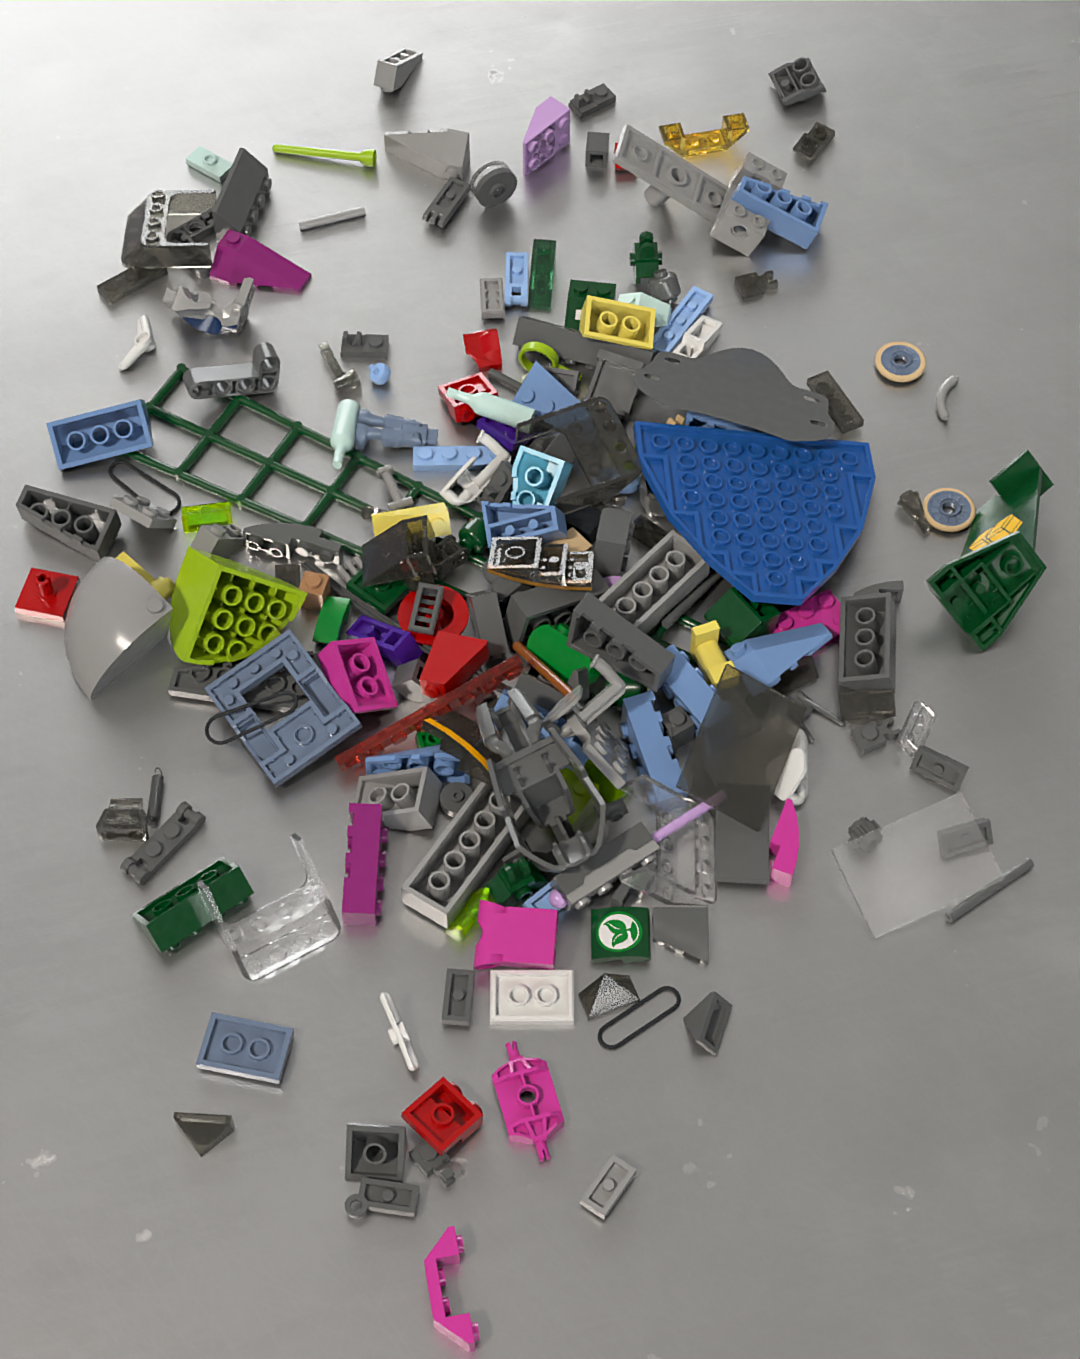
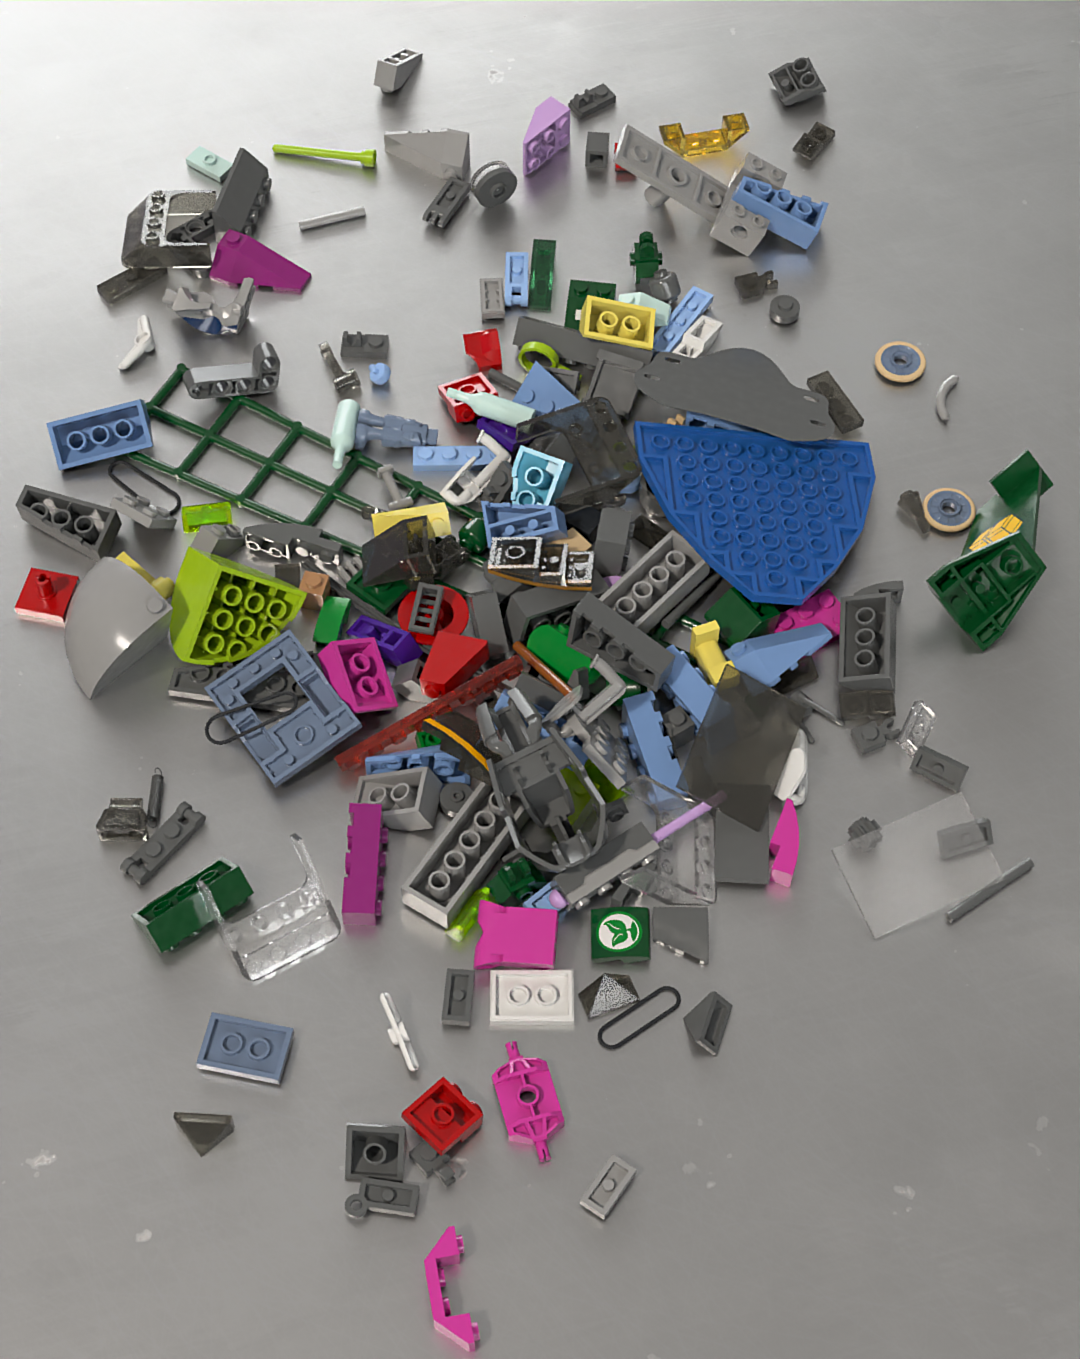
none -> dark grey wheel [769,295,800,324]

